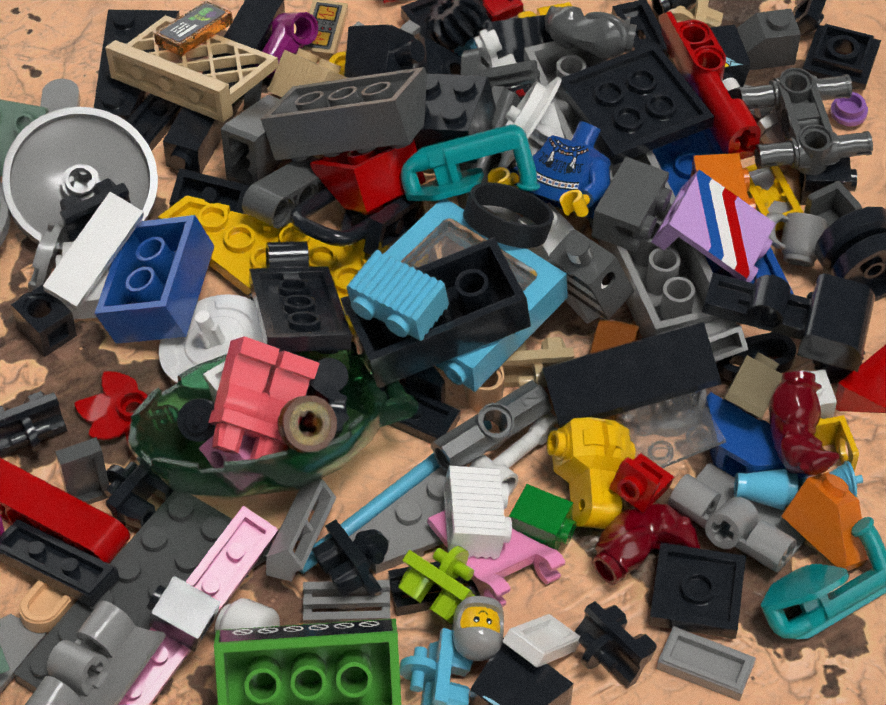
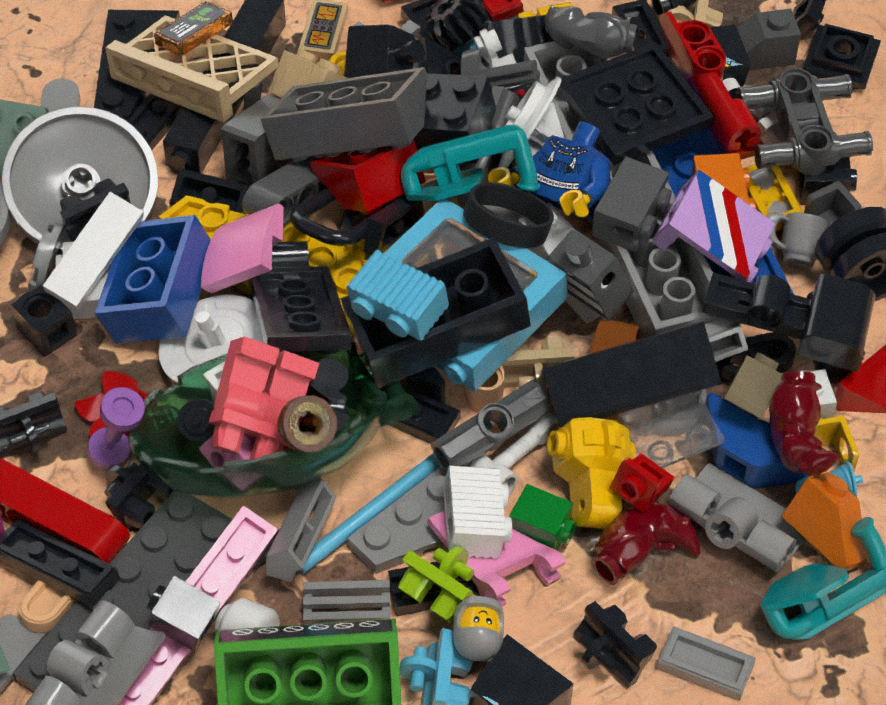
dark grey tile [55,437,109,504] -> none
magenta piece [255,12,318,79] -> none
black hips [312,519,389,598] -> none
white tile [502,614,581,668] -> none
black plate [649,543,746,639] -> none
medium azure cone [734,468,798,510] -> none
medium lavender plate [830,92,868,126] -> none
none -> medium lavender wheel [87,387,145,470]
none -> bright pink slope [201,203,284,293]

